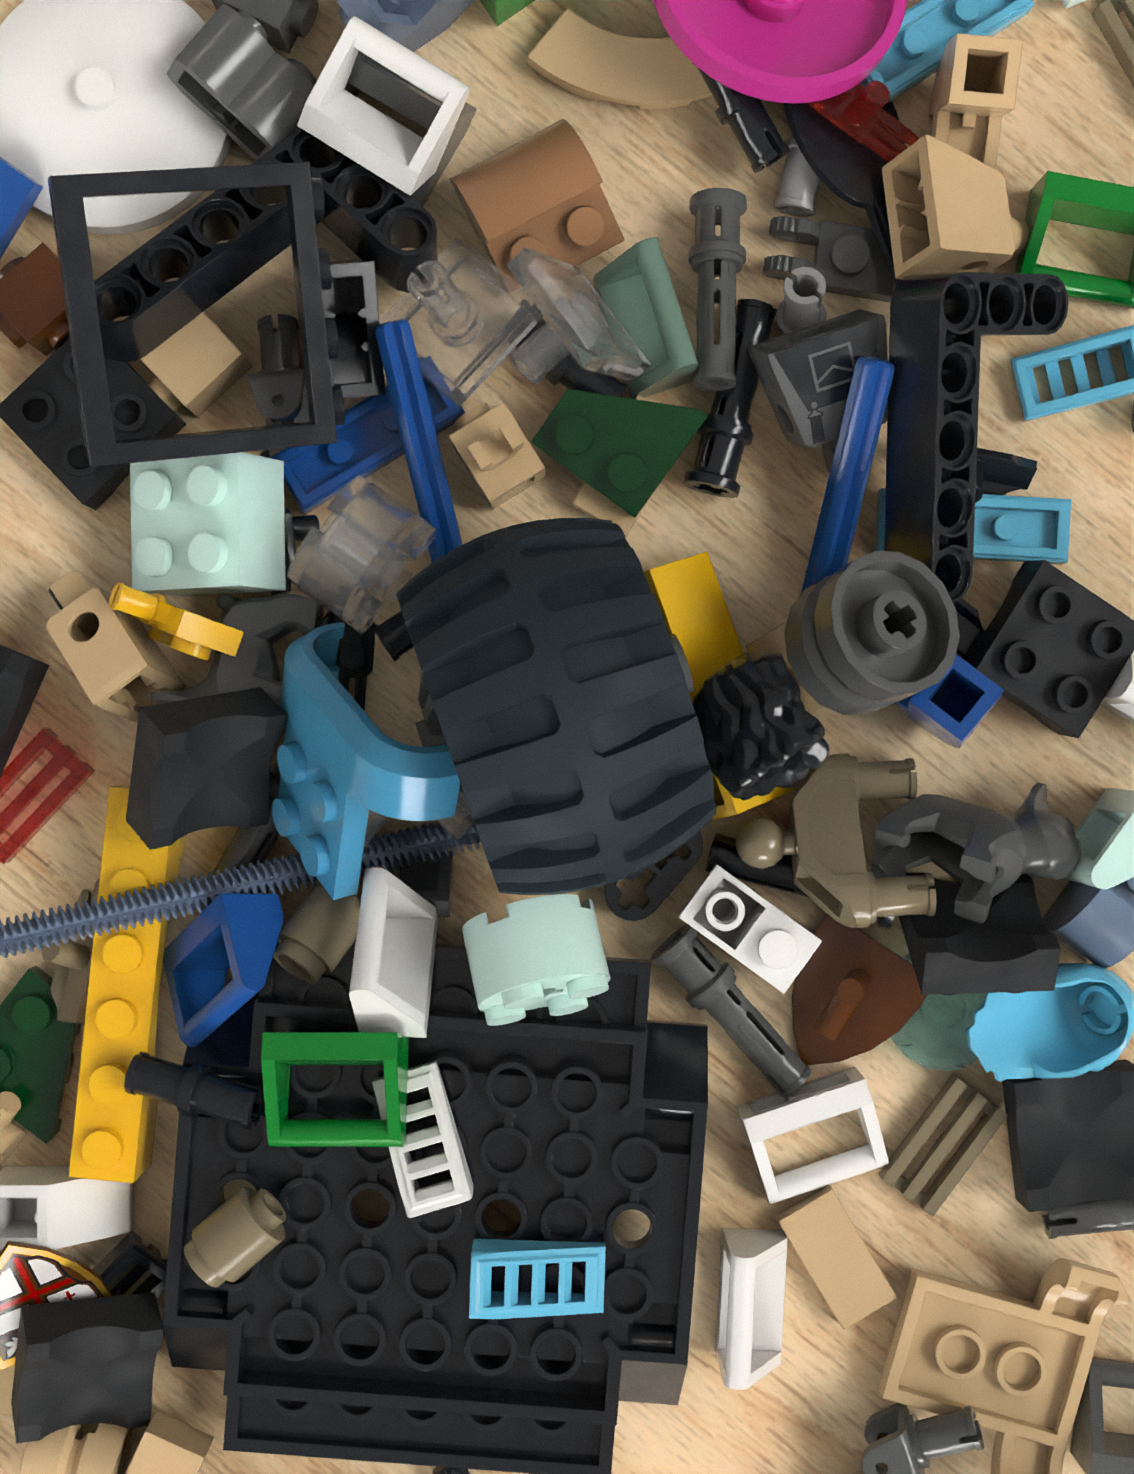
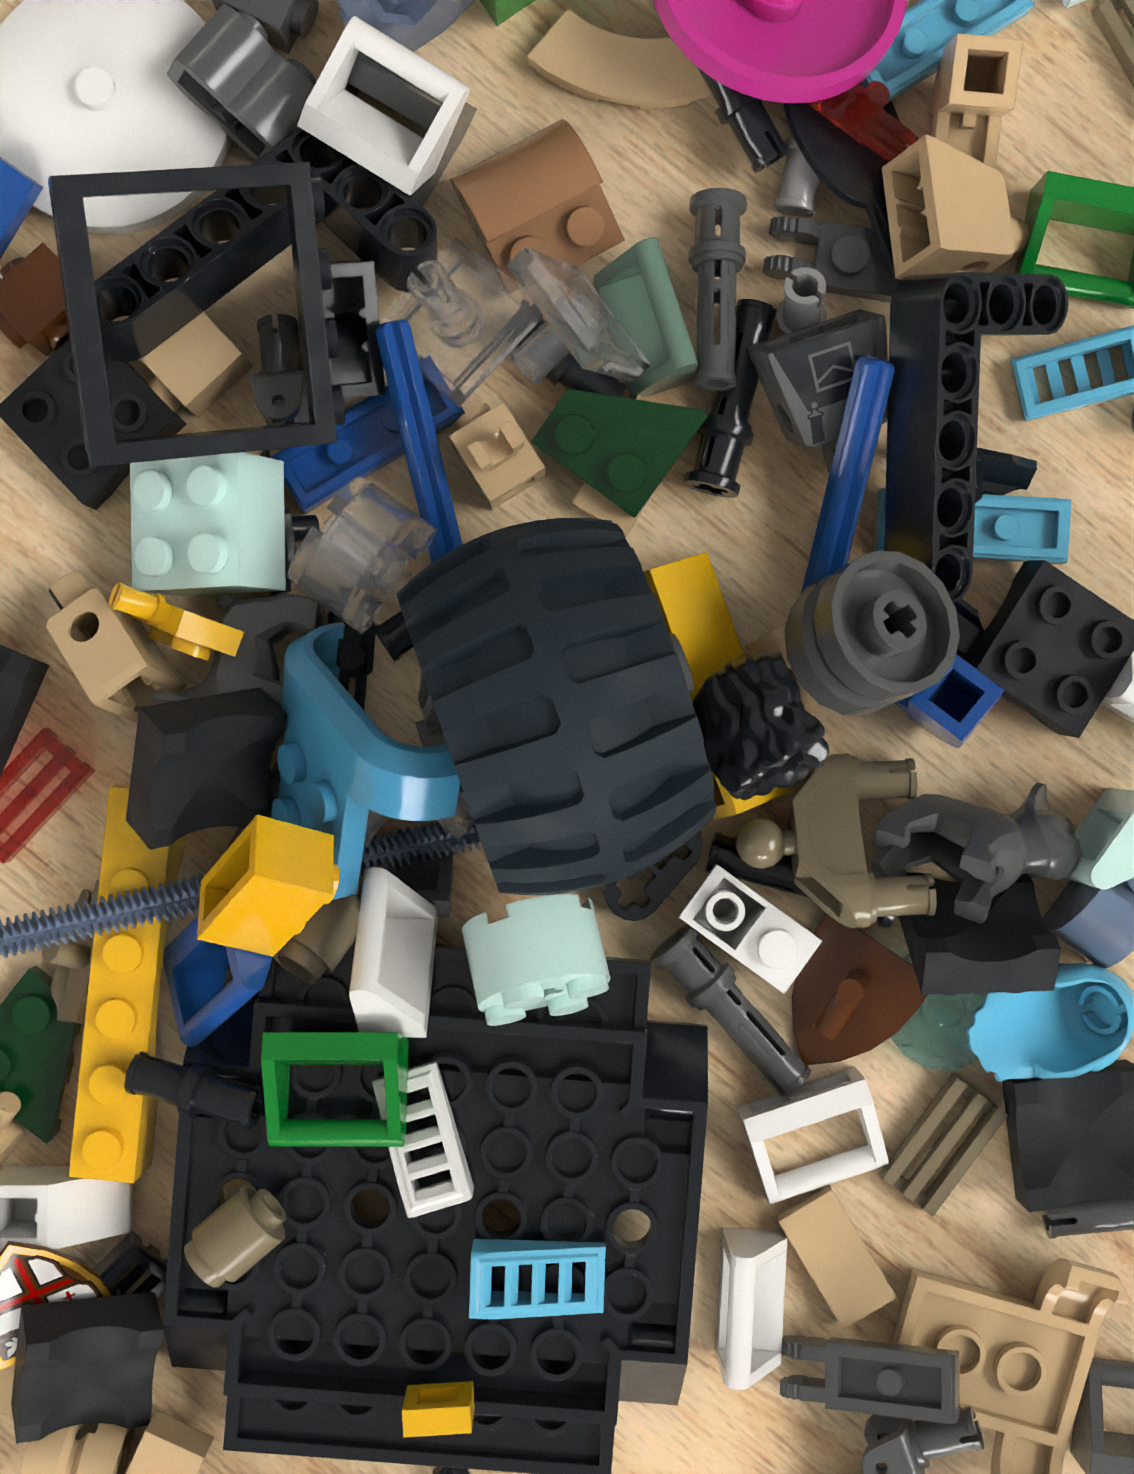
none -> yellow brick [197,814,340,957]
none -> yellow tile [402,1381,475,1438]
none -> dark grey hinge [780,1335,960,1424]

